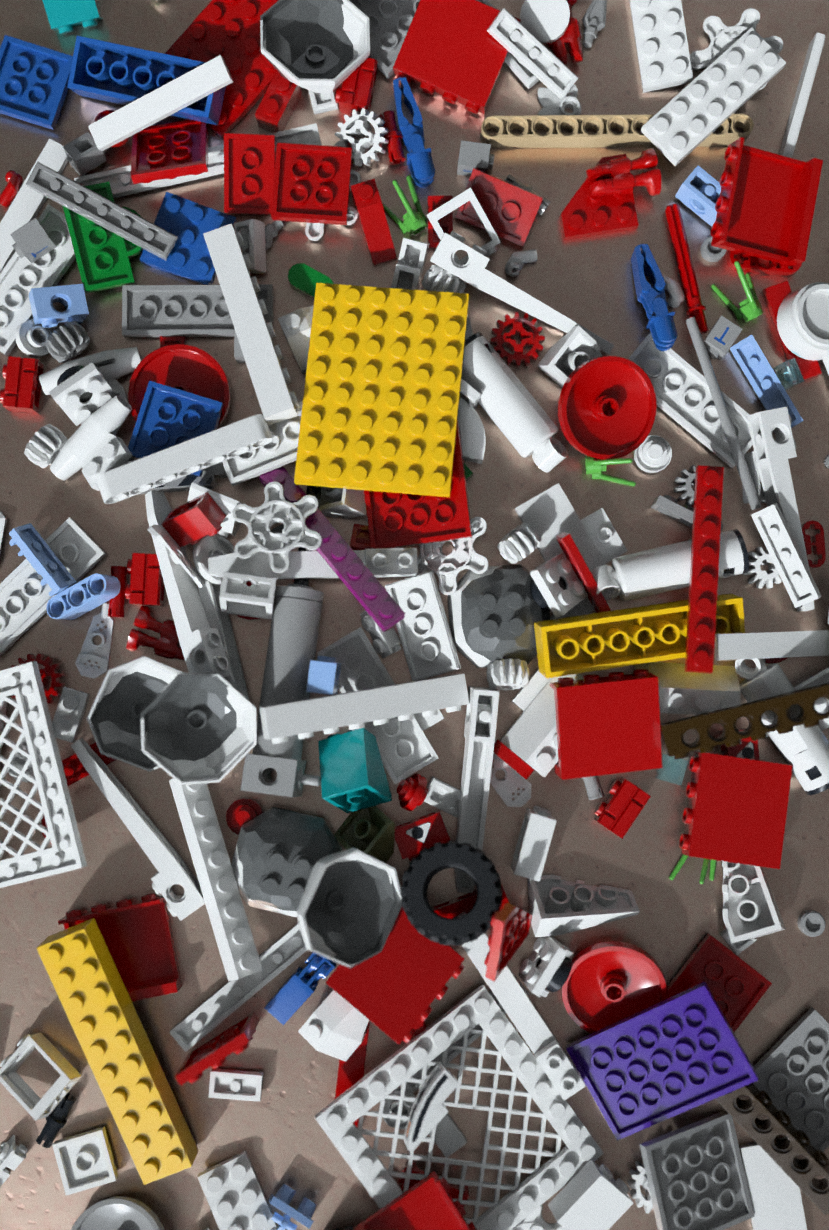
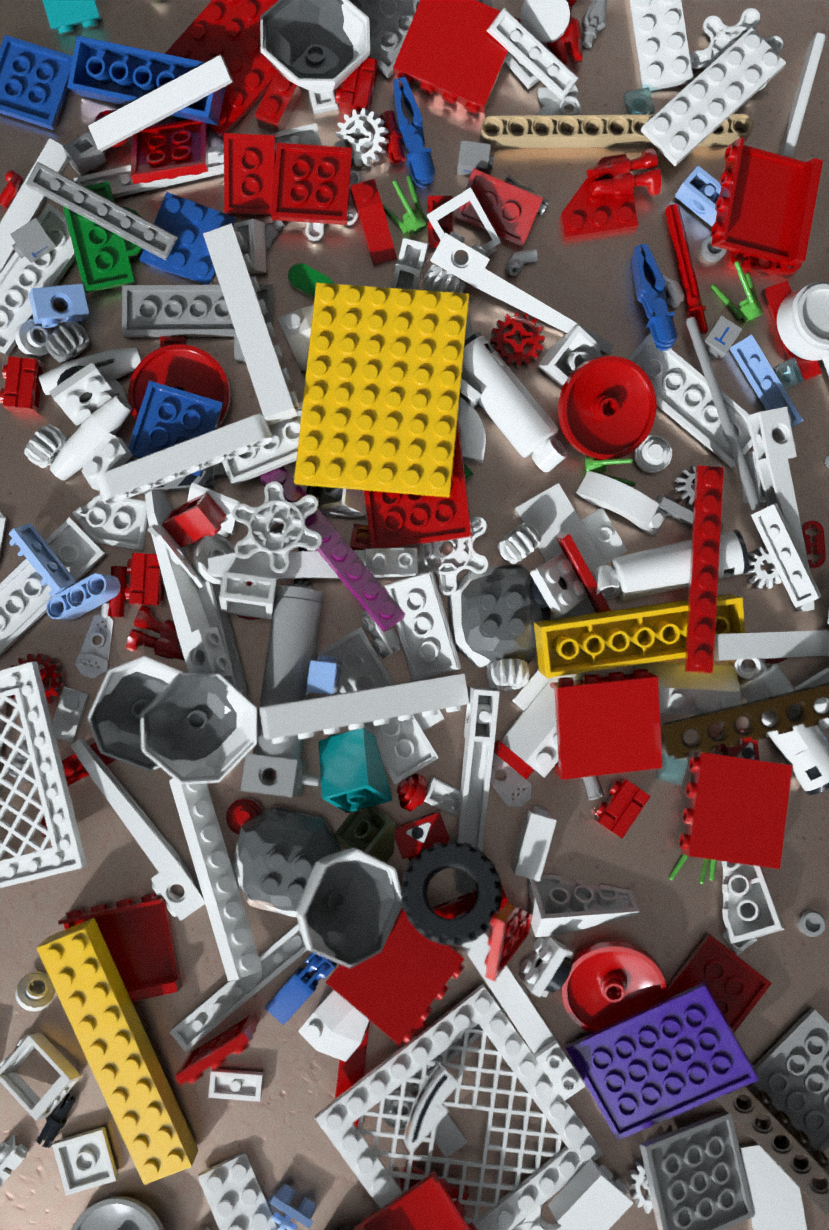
none -> white plate [15,971,56,1011]
none -> white tile [72,493,148,551]
none -> white arch [576,471,667,536]
none -> clear light blue plate [623,87,655,115]

